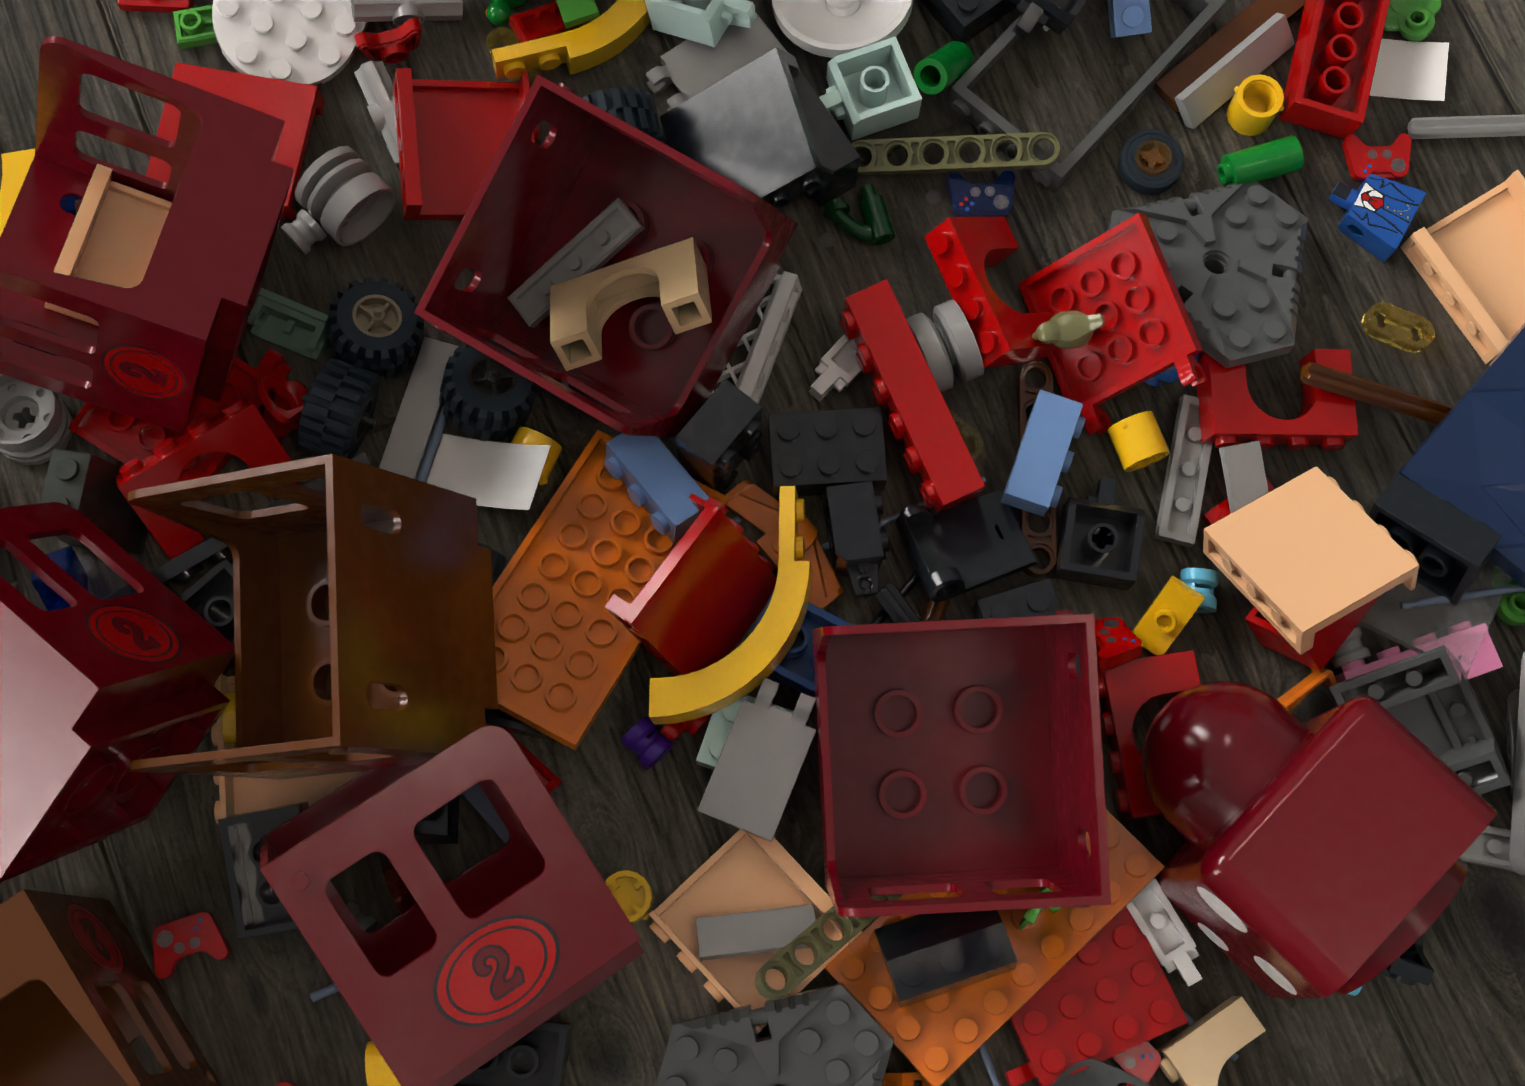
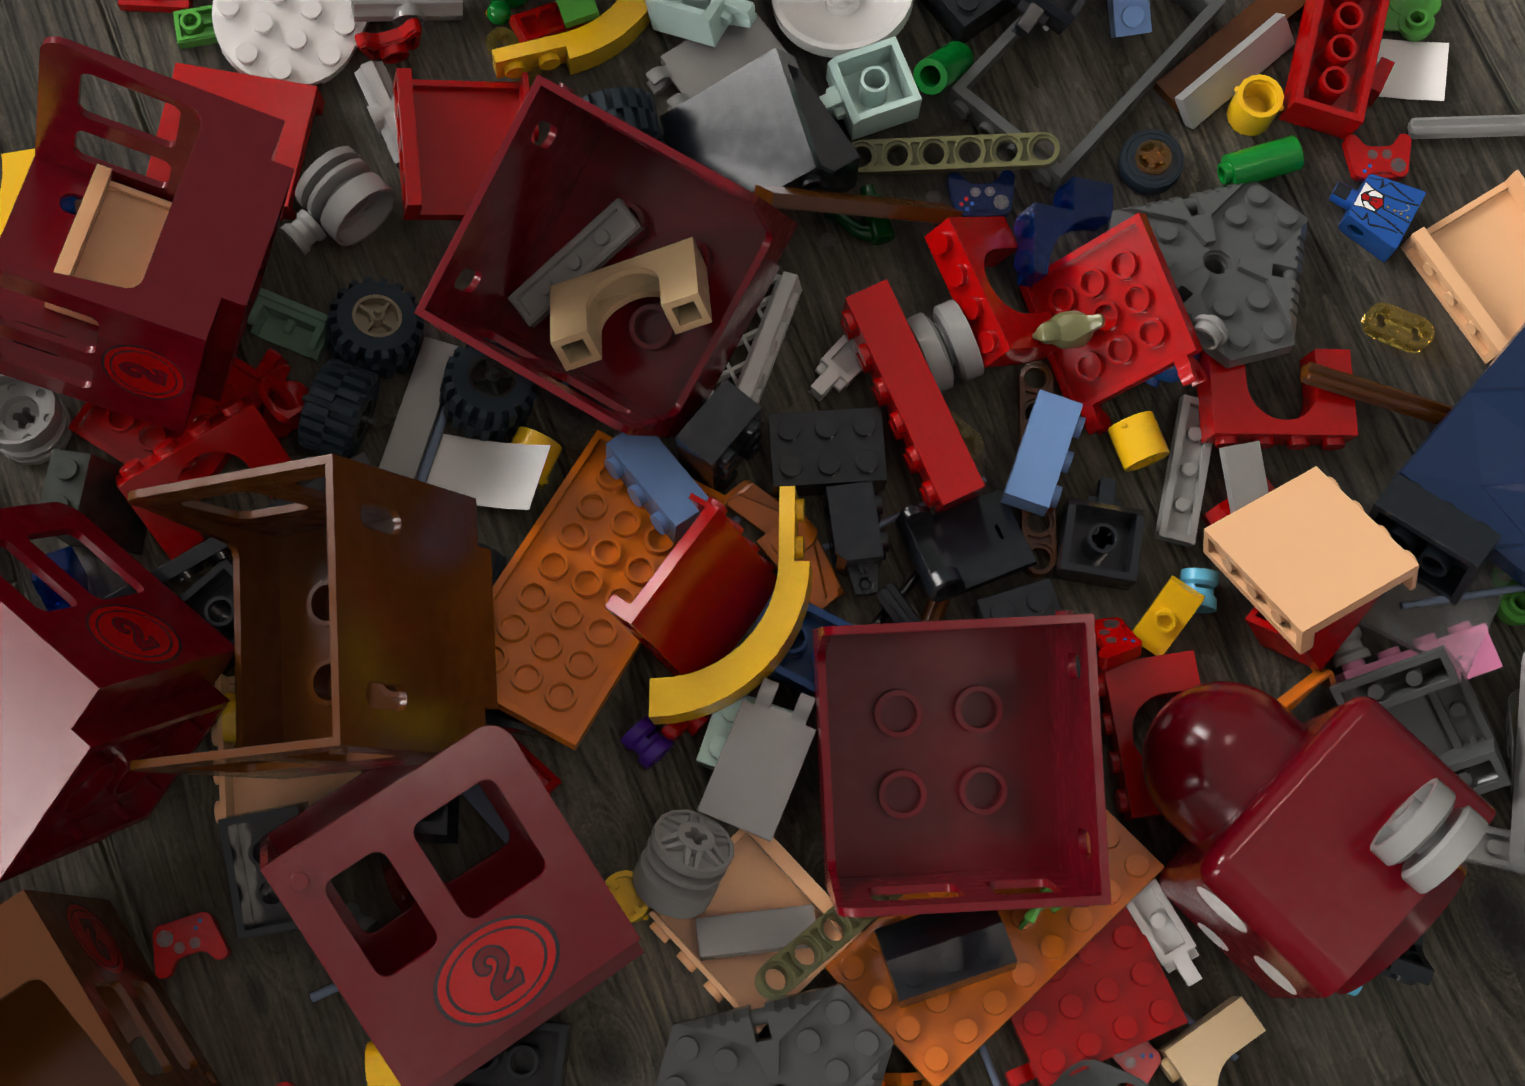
none -> light grey wheel [632,809,734,919]
none -> reddish brown tile [754,184,963,223]
none -> clear blue arch [1014,176,1113,287]
none -> light grey plate [1192,314,1229,350]
none -> red tile [1367,57,1395,107]
none -> light grey wheel [1370,778,1489,894]

